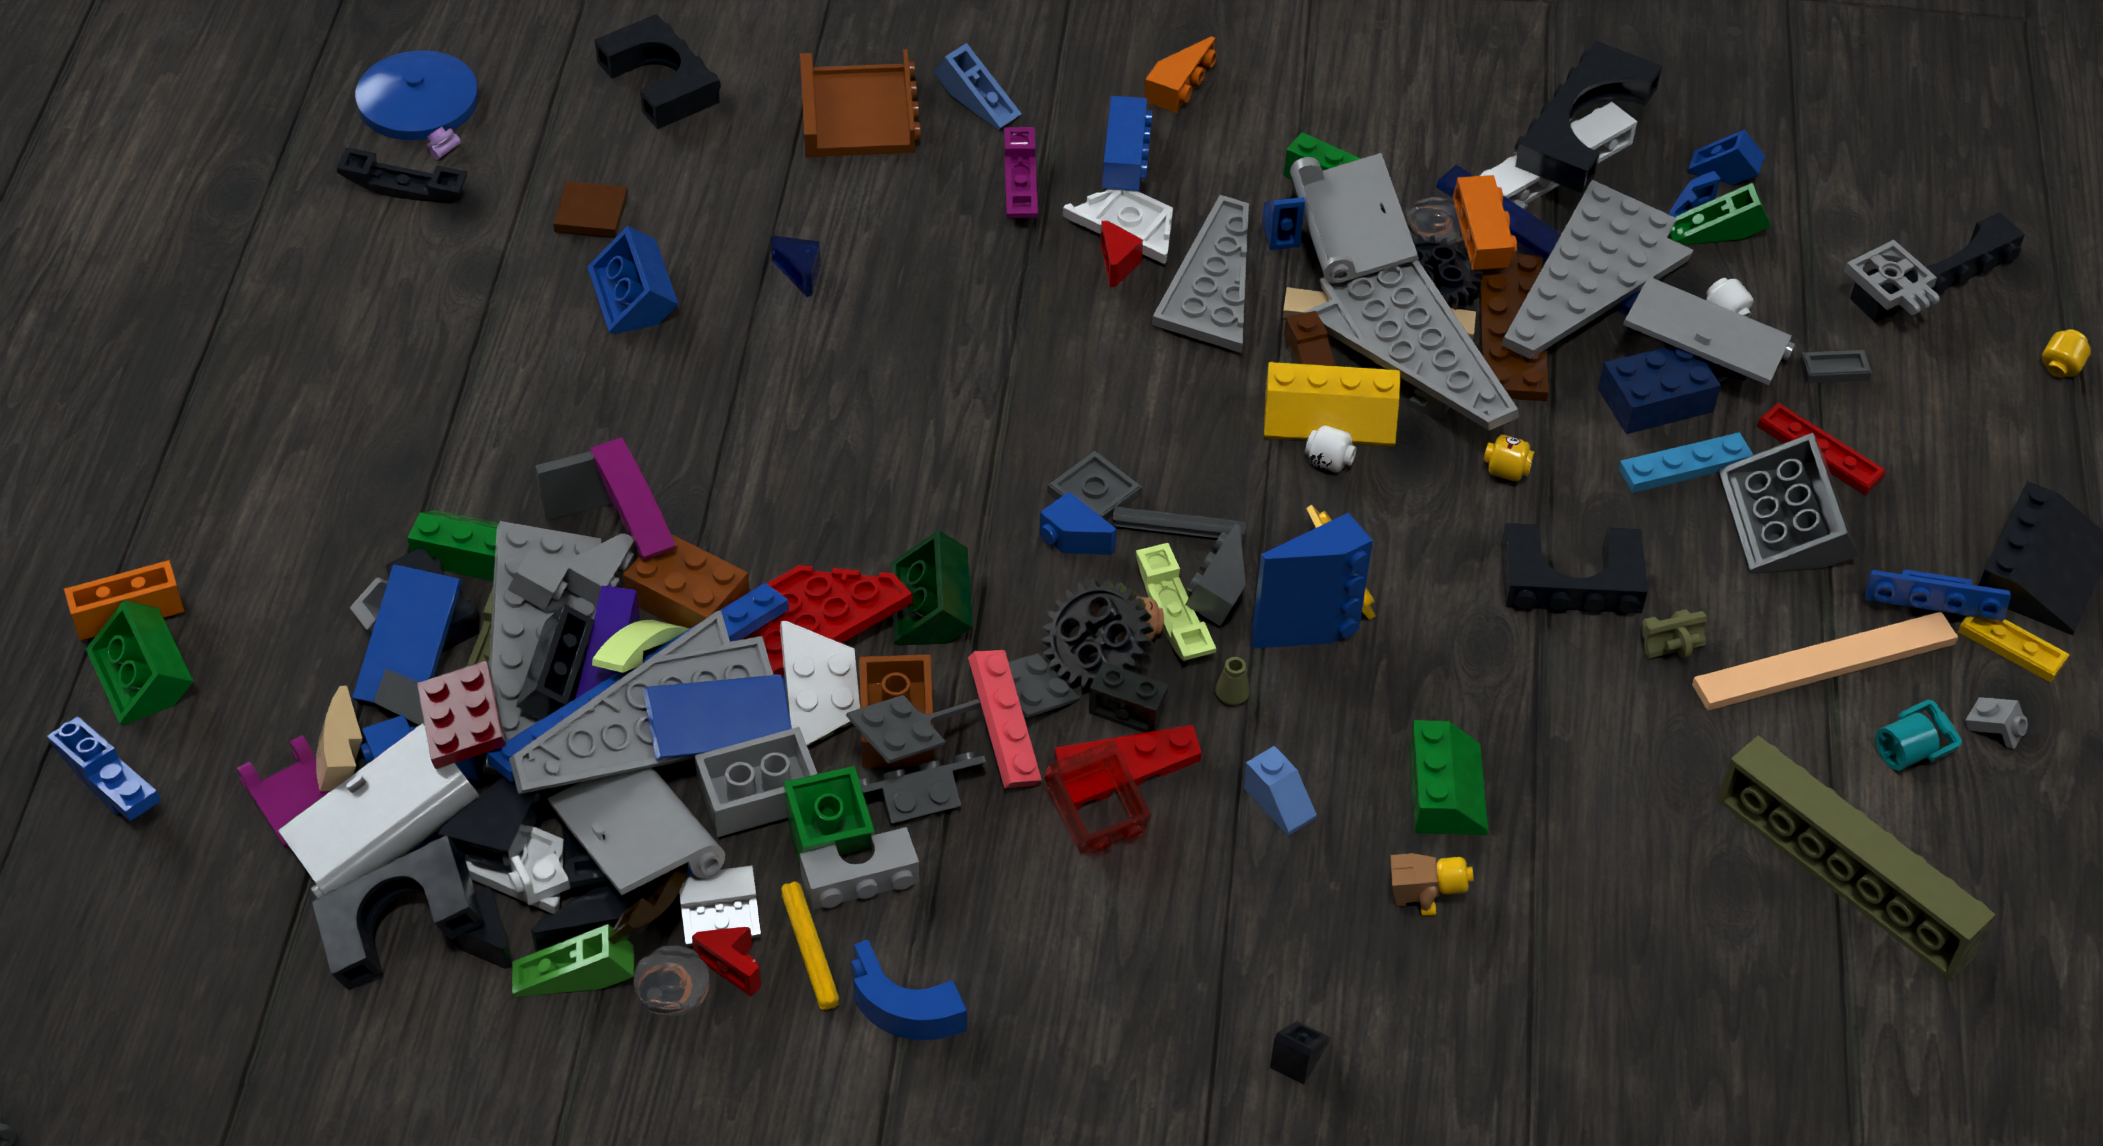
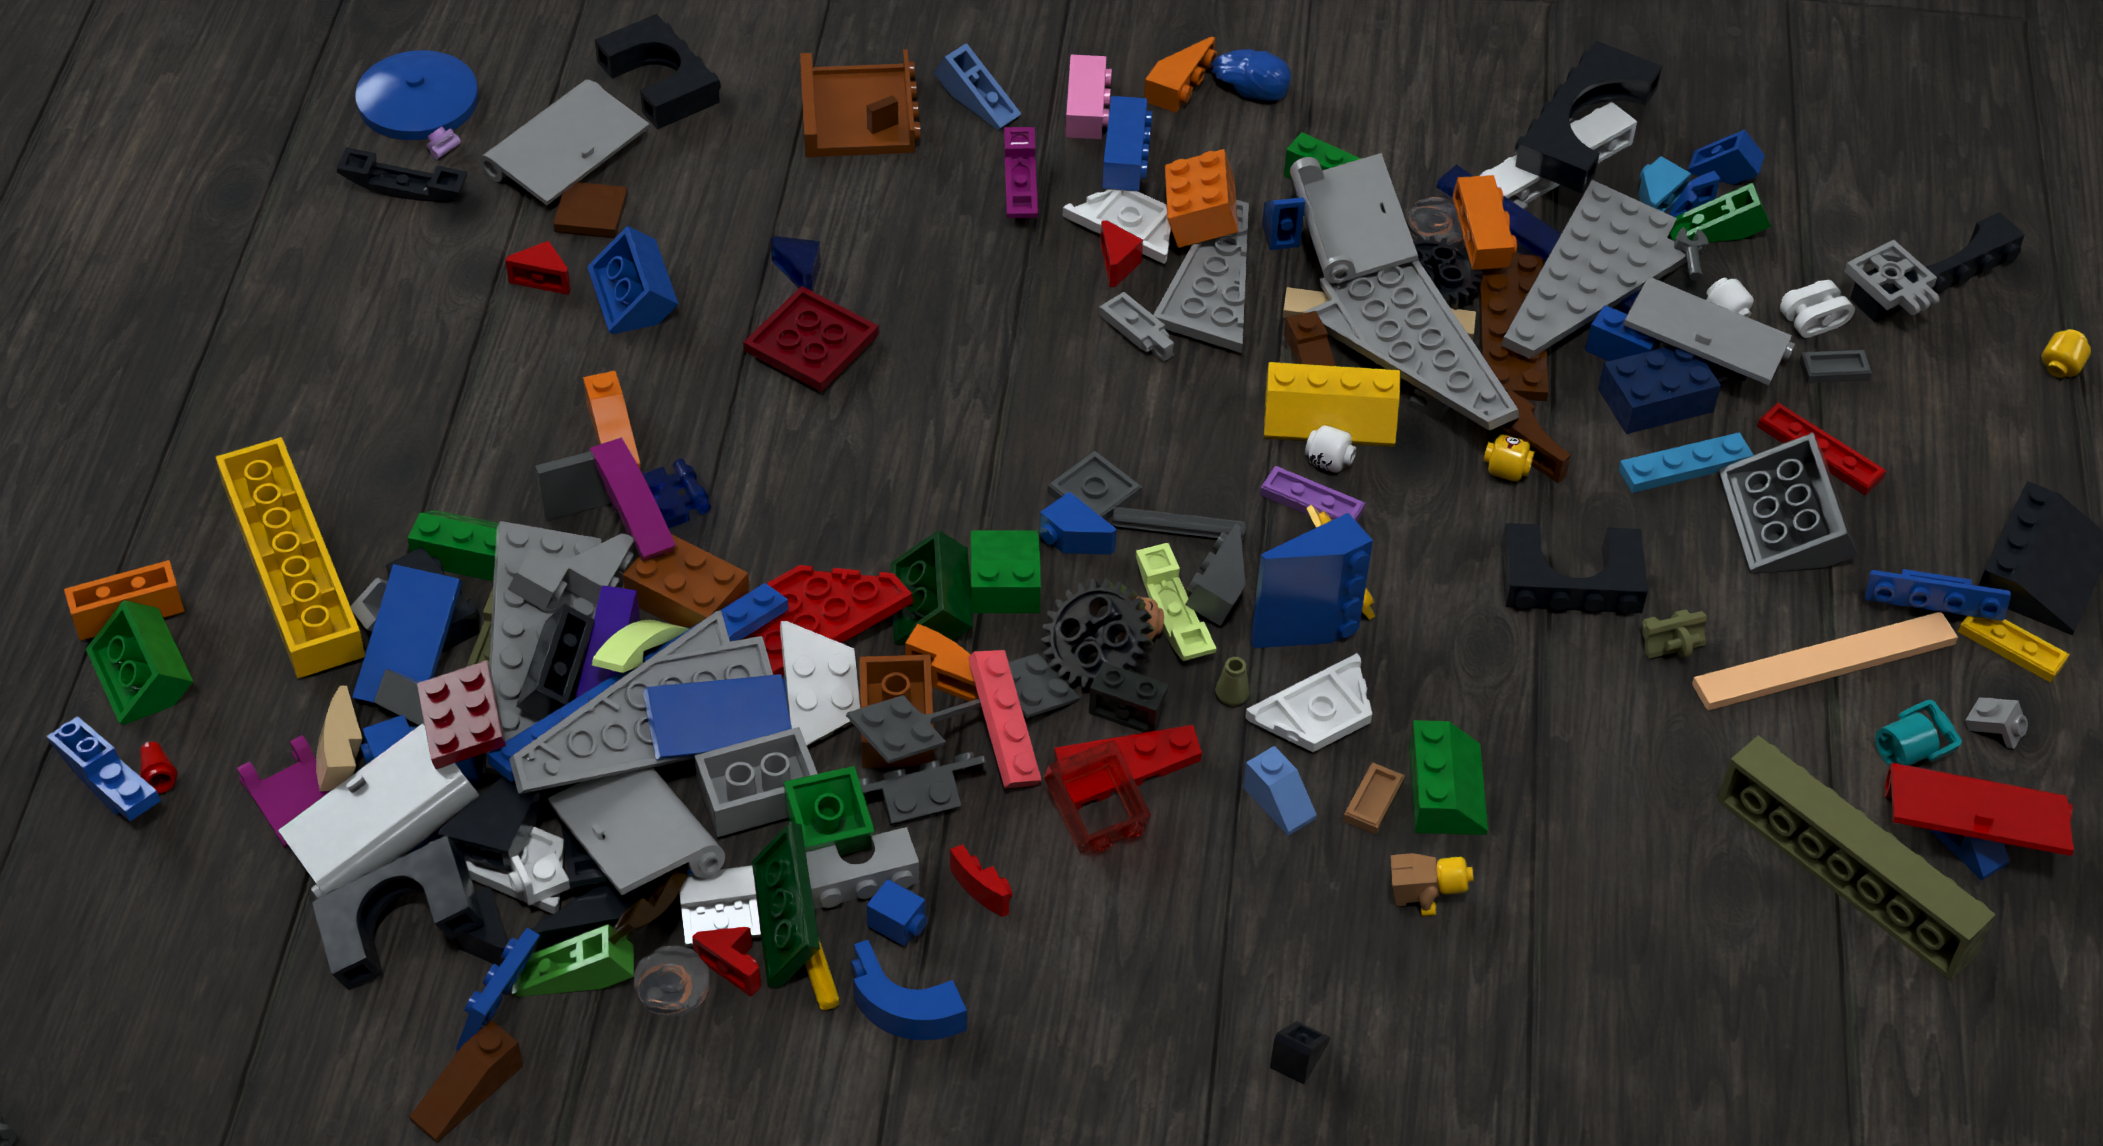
none -> red cone [140,742,177,793]
none -> yellow brick [216,437,365,679]
none -> reddish brown slope [409,1020,523,1143]
none -> blue wing [456,928,540,1051]
none -> light grey door [479,80,650,205]
none -> red slope [505,240,571,295]
none -> orange slope [583,371,641,468]
none -> clear blue plate [642,459,711,528]
none -> dark red plate [743,286,879,392]
none -> dark green tile [751,822,820,989]
none -> reddish brown tile [866,95,898,134]
none -> blue brick [867,879,927,946]
none -> orange slope [905,624,979,702]
none -> red slope [950,844,1013,917]
none -> green slope [971,530,1041,613]
none -> bright pink brick [1066,55,1112,139]
none -> light grey hinge [1099,292,1174,362]
none -> orange brick [1165,149,1239,248]
none -> blue hair [1211,49,1291,102]
none -> white wing [1246,653,1372,752]
none -> medium lavender tile [1260,466,1365,522]
none -> medium nougat tile [1343,762,1405,835]
none -> reddish brown slope [1494,389,1571,483]
none -> blue brick [1585,305,1661,361]
none -> dark azure slope [1638,156,1691,213]
none -> dark grey bar [1674,227,1708,280]
none -> white brick [1780,280,1855,338]
none -> red door [1884,762,2074,856]
none -> blue slope [1931,830,2010,881]

